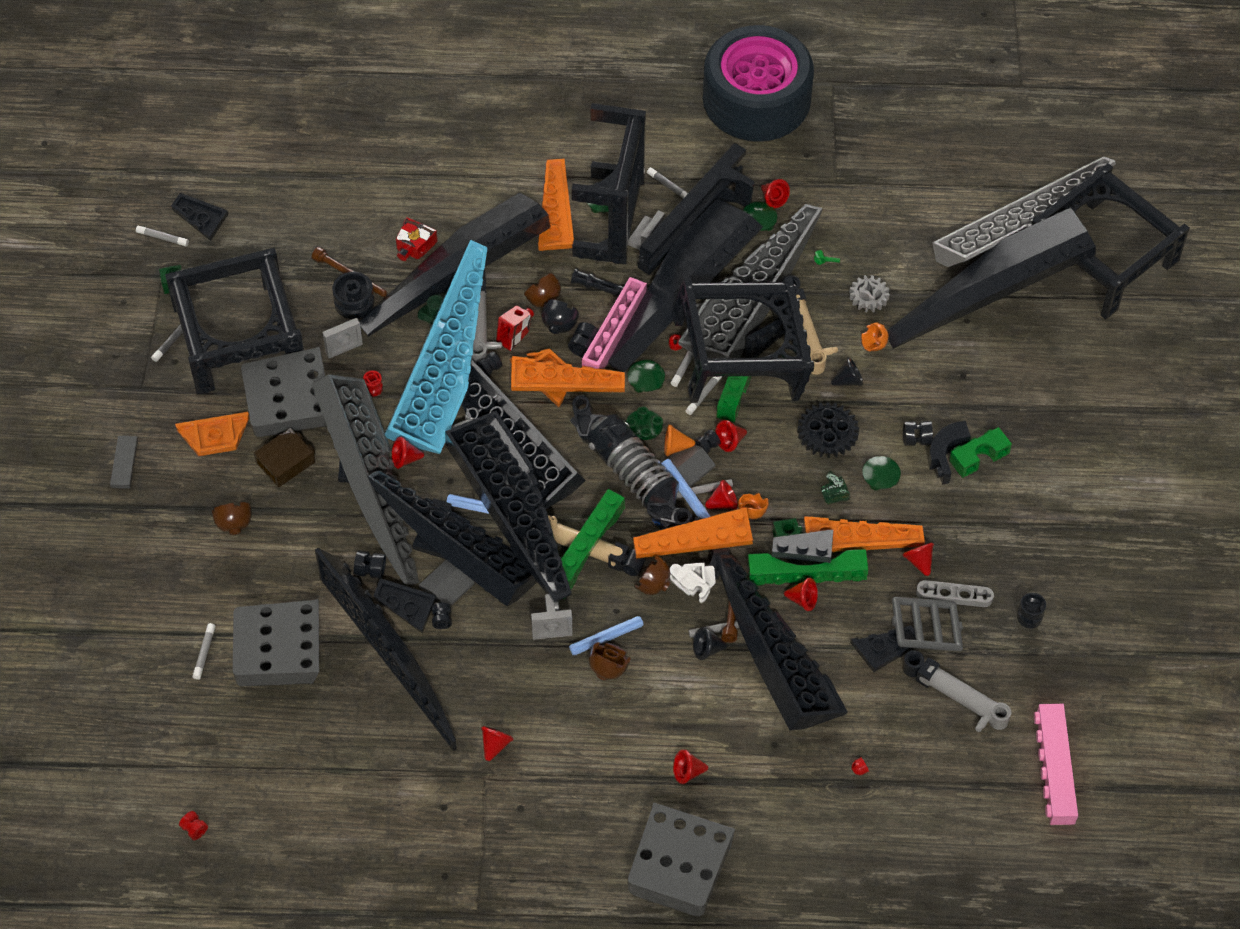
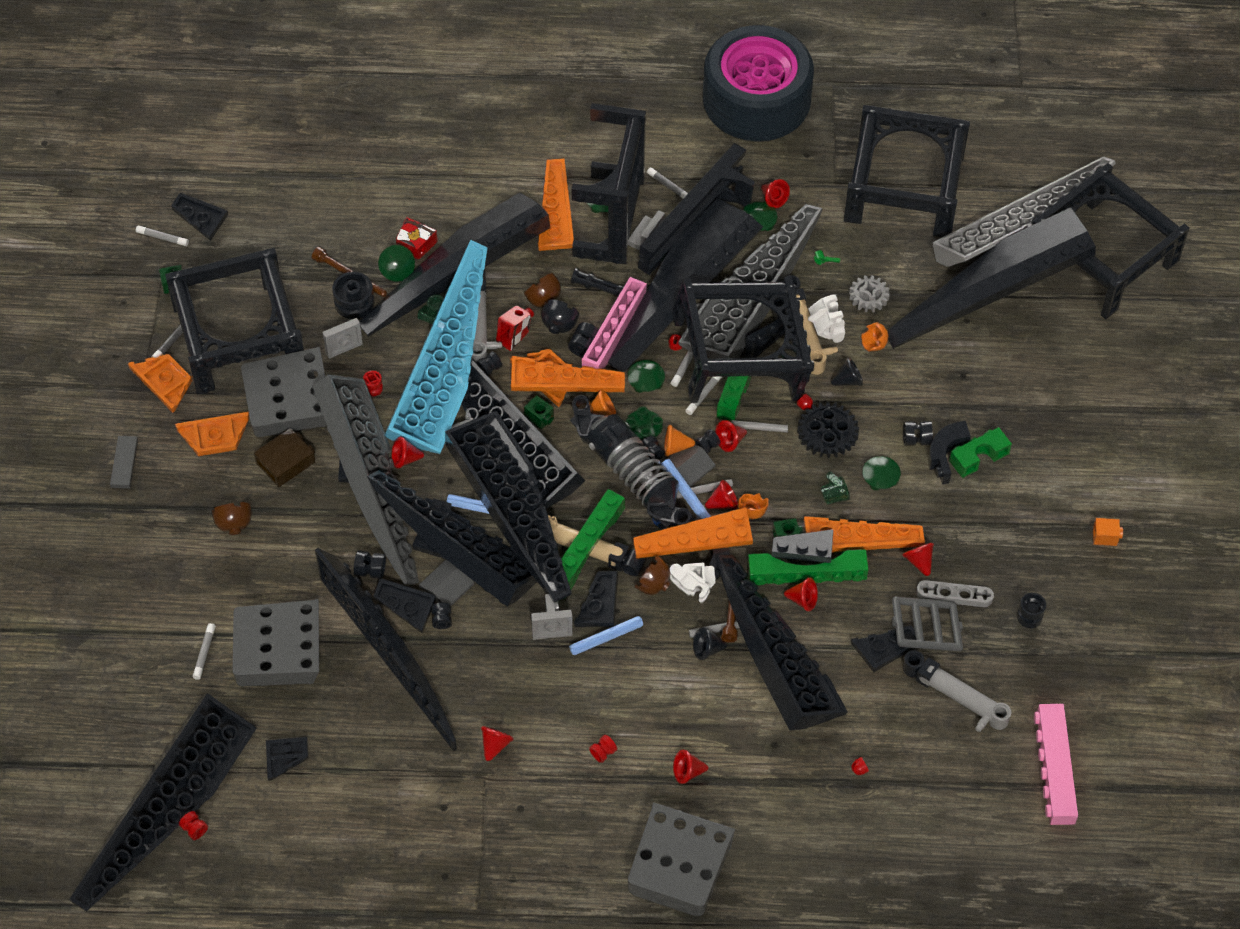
reddish brown cylinder [589,642,630,680] -> none
none -> black wedge [69,693,257,912]
none -> orange wing [128,354,192,413]
none -> black wing [266,737,309,781]
none -> dark green dish [378,245,415,282]
none -> dark green brick [524,395,554,430]
none -> black wing [574,571,618,627]
none -> red wheel [589,735,618,763]
none -> orange hat [591,390,616,415]
none -> black wheel [642,436,665,460]
none -> light grey bar [731,420,788,433]
none -> red hinge [797,394,813,411]
none -> white piece [808,295,845,343]
none -> black arch [843,105,970,237]
none -> orange brick [1093,518,1123,546]

